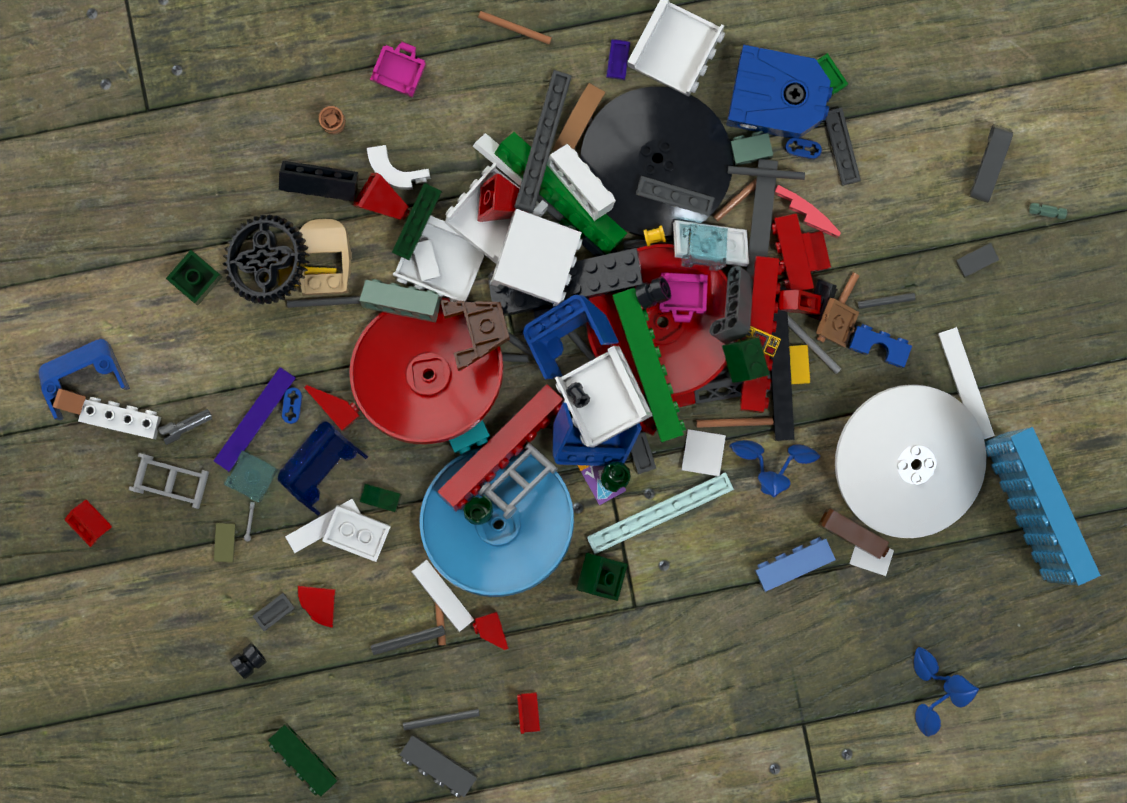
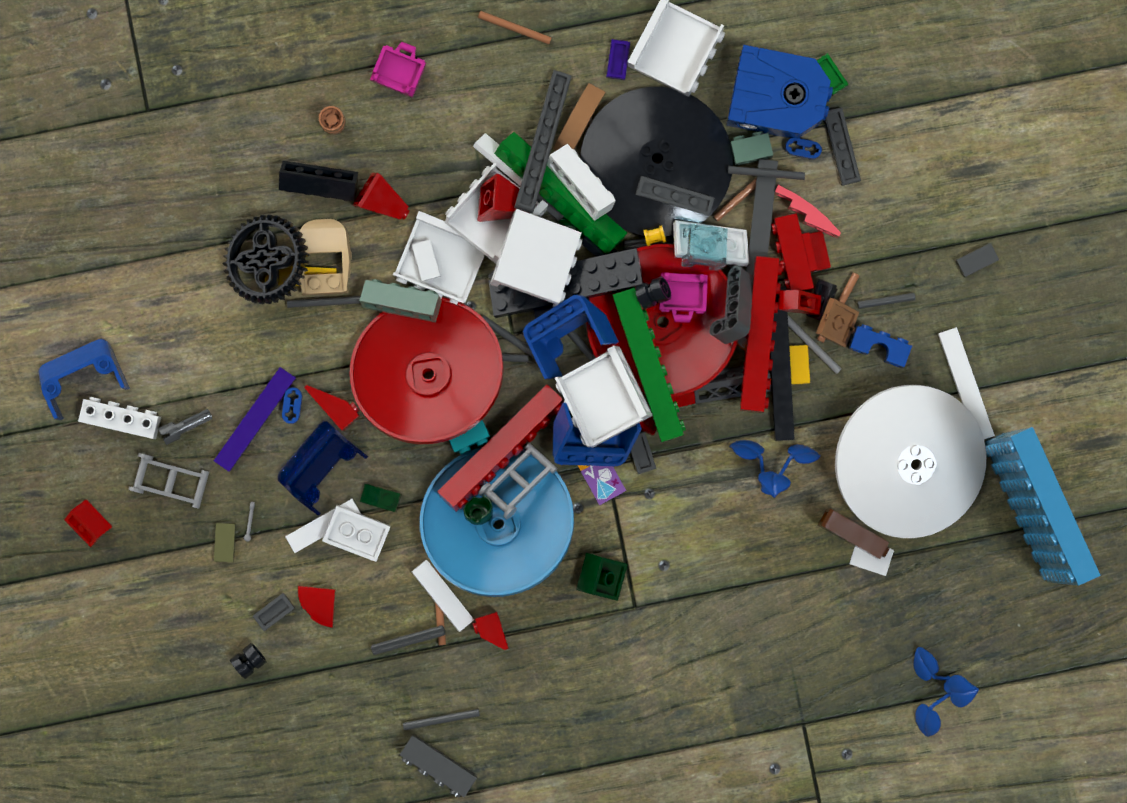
nougat slope [53,389,86,415] -> none
dark green brick [166,250,223,305] -> none
clear light blue panel [224,450,278,503] -> none
dark green brick [268,723,339,797] -> none
white arch [367,145,431,190] -> none
dark green fence [392,183,442,261] -> none
reddish brown wing [440,300,510,371] -> none
red panel [517,692,540,734] -> none
black bush [566,382,590,408] -> none
light aqua tile [587,472,734,554] -> none
dark green hair [601,461,631,492] -> none
white sticker [682,429,726,476] -> none
nougat bar [696,417,774,428] -> none
dark green slope [722,335,770,383] -> none
tile [738,326,781,357] -> none
medium blue brick [755,537,836,592] -> none
dark grey beam [970,124,1013,203] -> none
sand green axle [1029,203,1067,219] -> none

